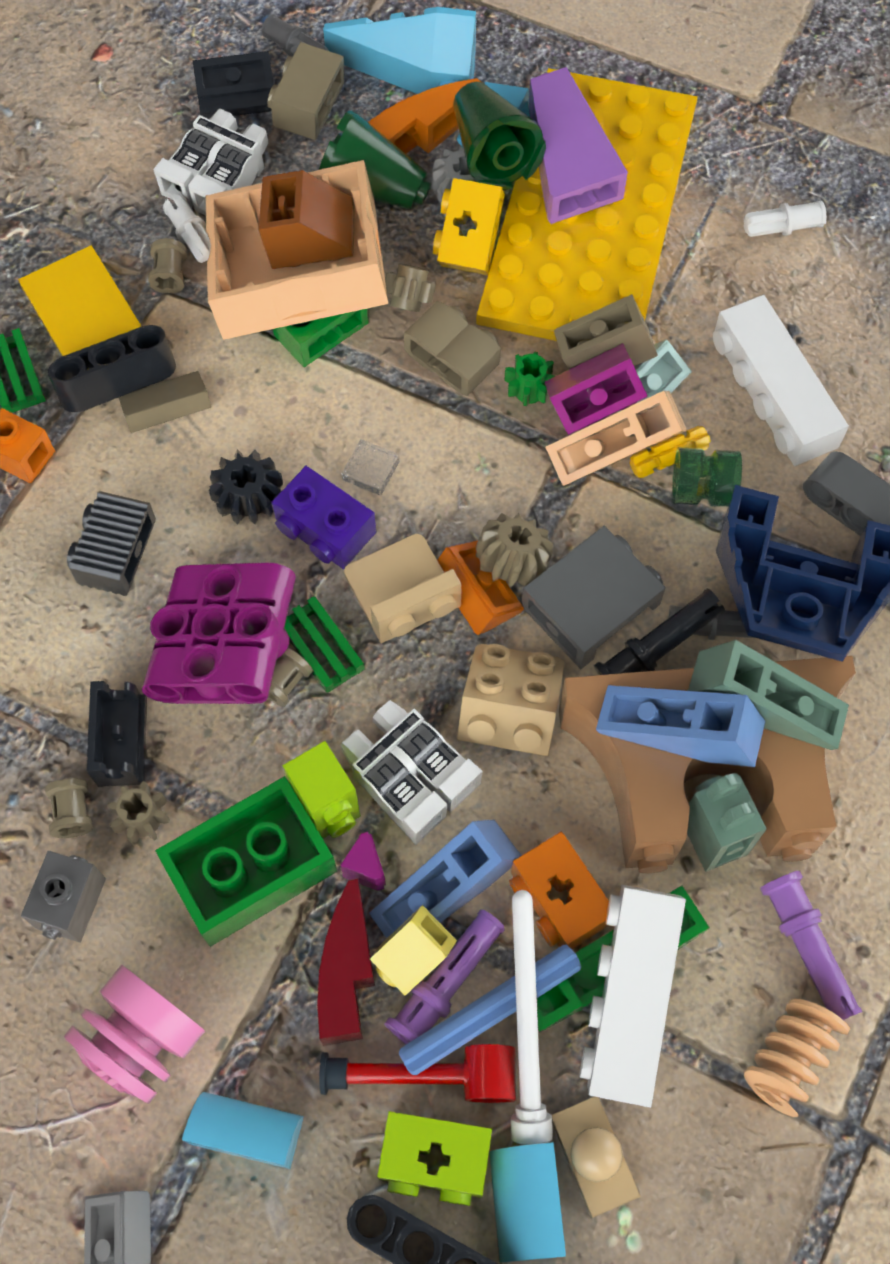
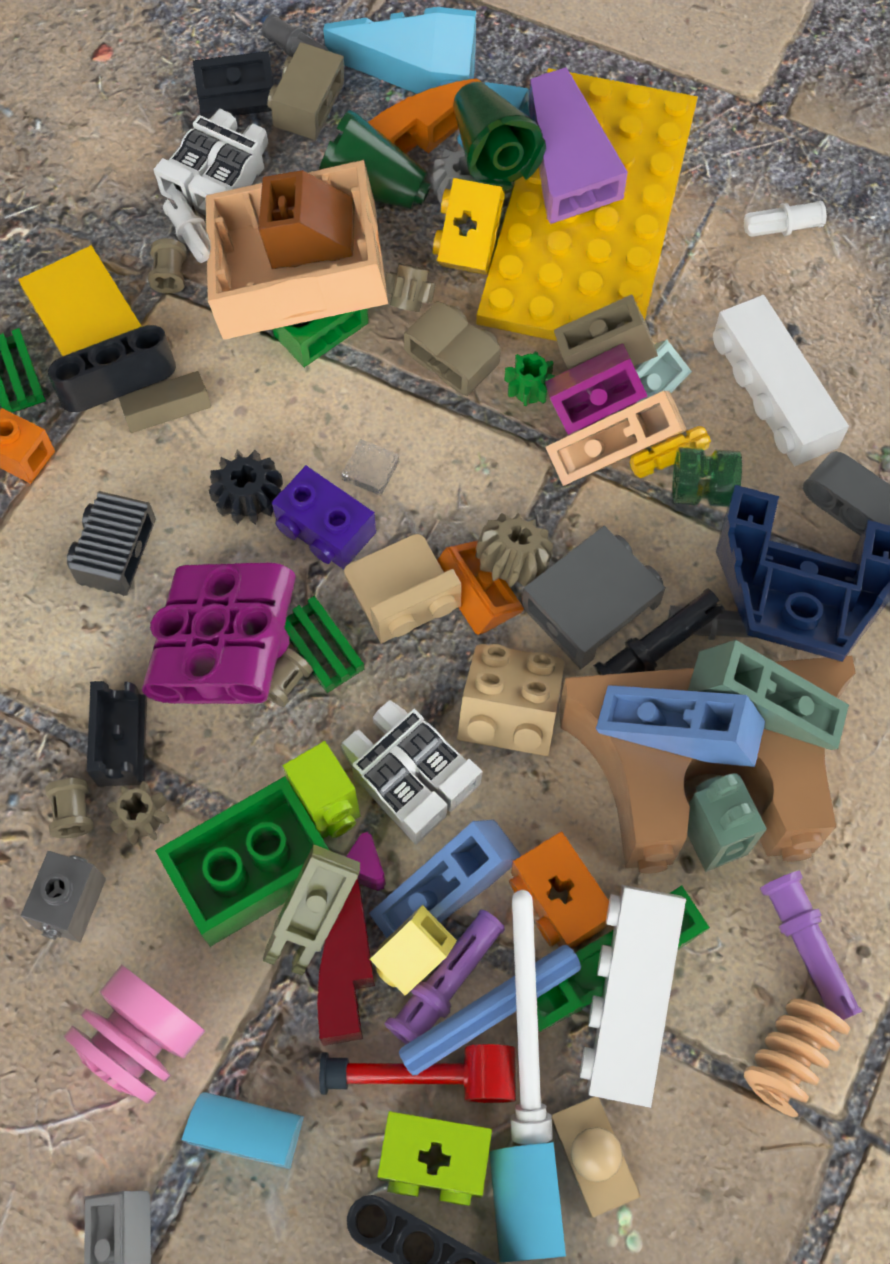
none -> hinge [263,845,360,976]

